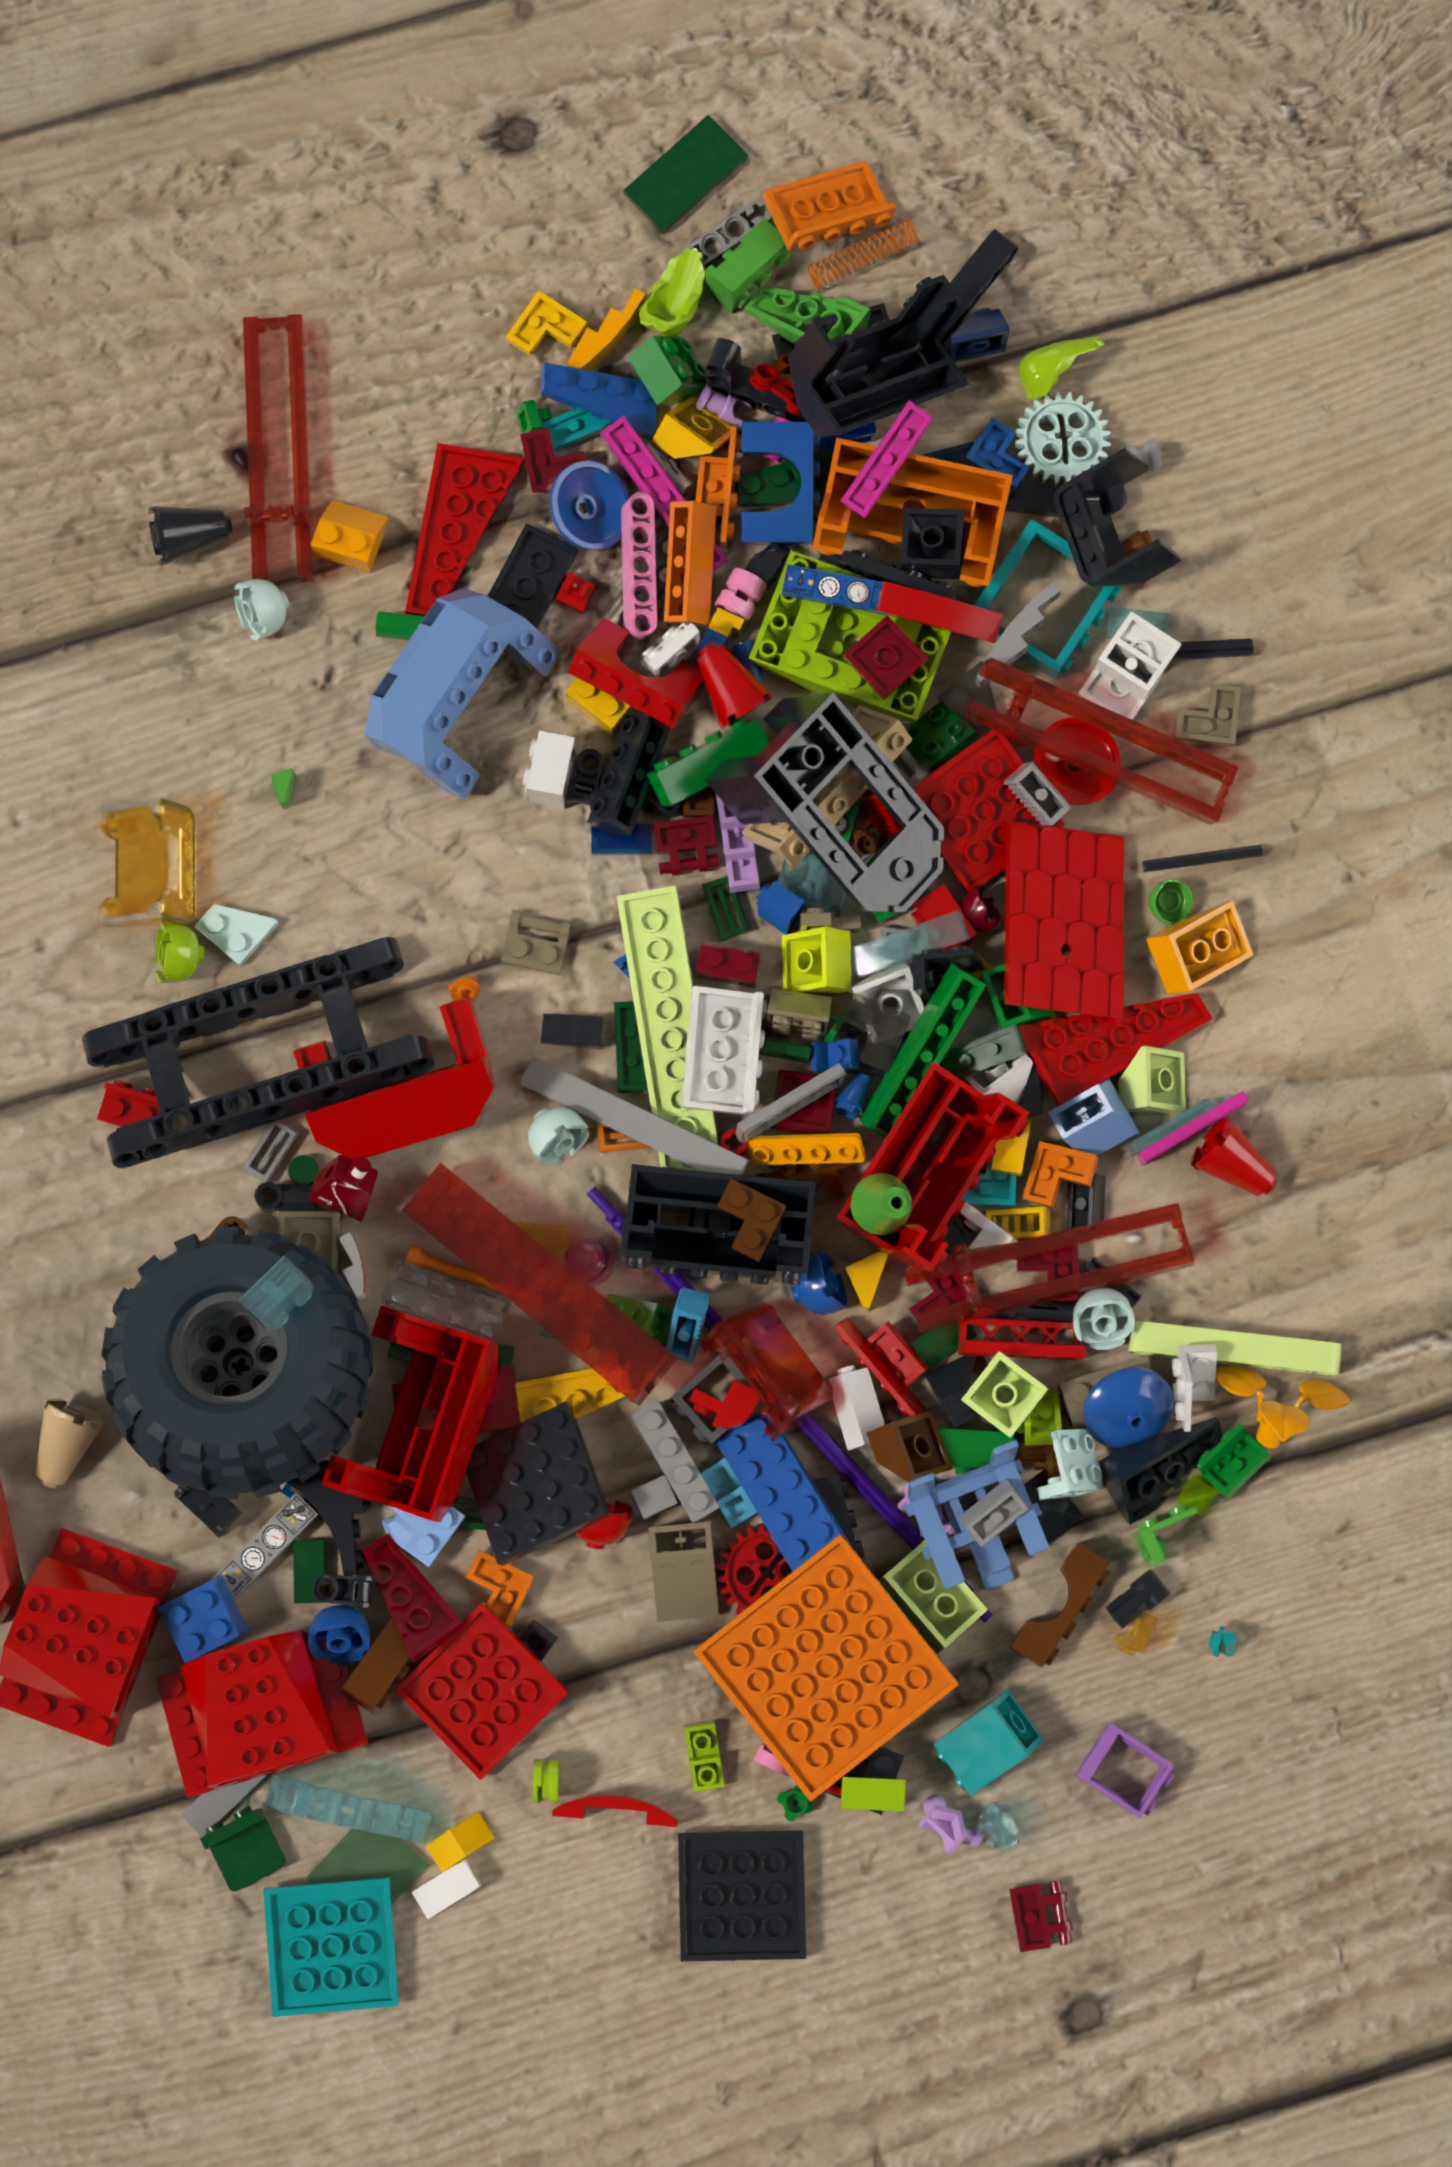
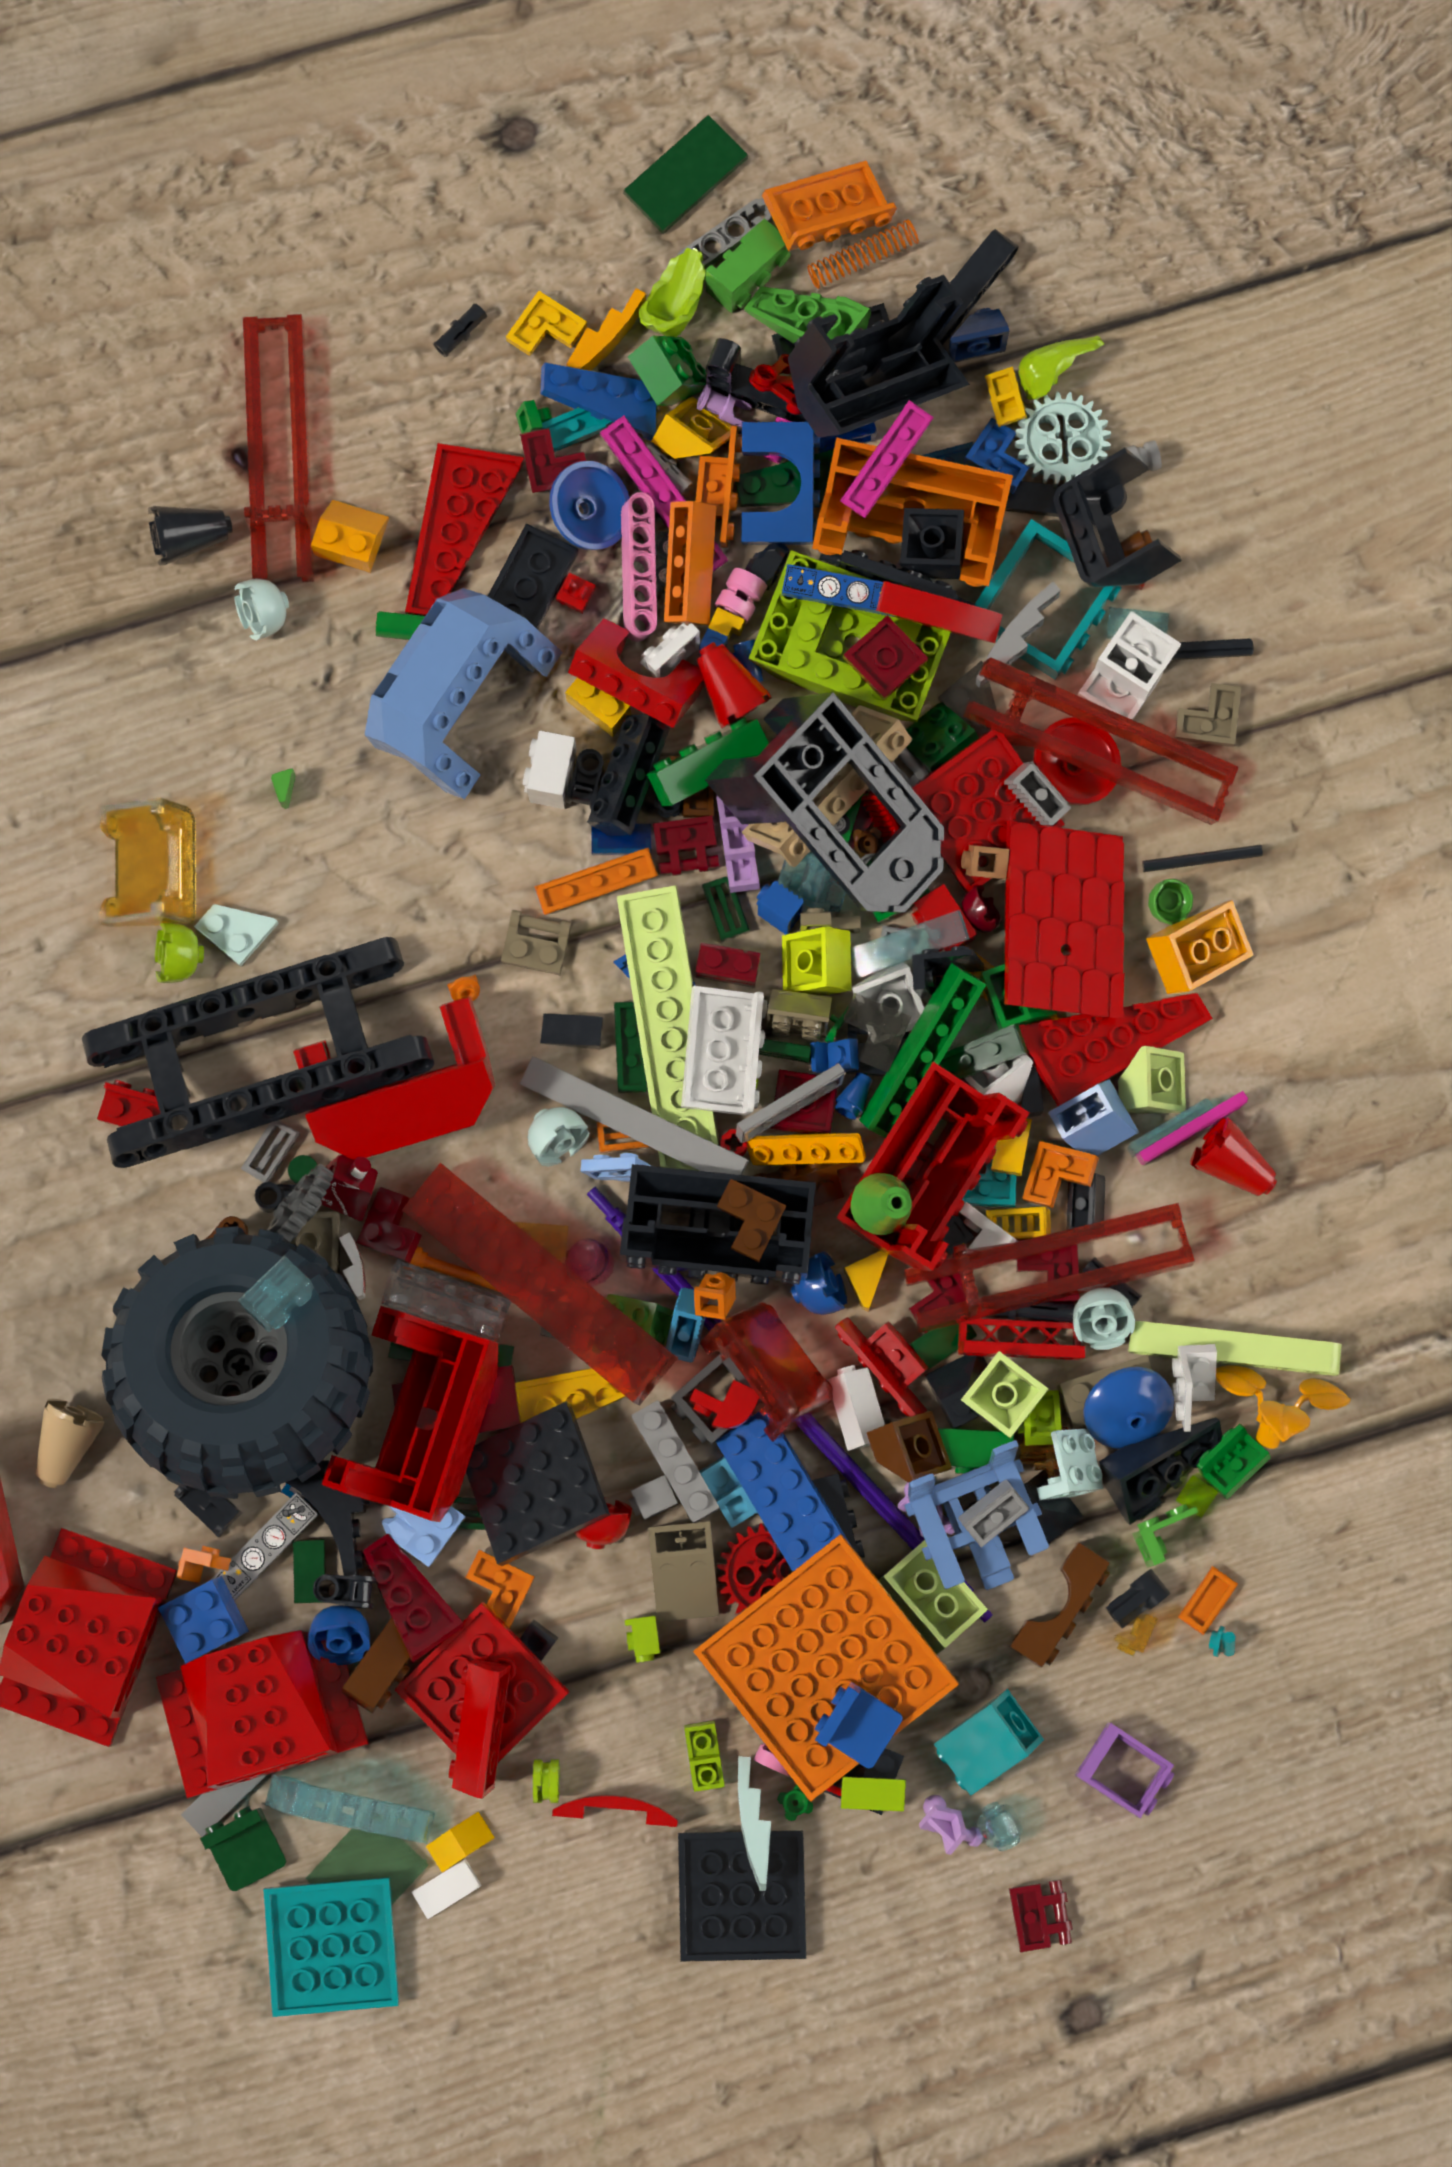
none -> orange bracket [177,1546,231,1583]
none -> dark grey gear [267,1164,334,1243]
none -> dark red plate [356,1187,422,1263]
none -> black pin [433,303,487,357]
none -> red slope [449,1659,511,1799]
none -> orange tile [535,848,658,915]
none -> light blue wing [581,1153,651,1182]
none -> lime brick [625,1616,660,1663]
none -> orange brick [694,1272,736,1320]
none -> light aqua slope [738,1756,771,1891]
none -> blue bracket [814,1682,903,1768]
none -> medium nougat brick [961,845,1010,879]
none -> yellow slope [985,366,1027,427]
none -> orange tile [1177,1566,1238,1635]

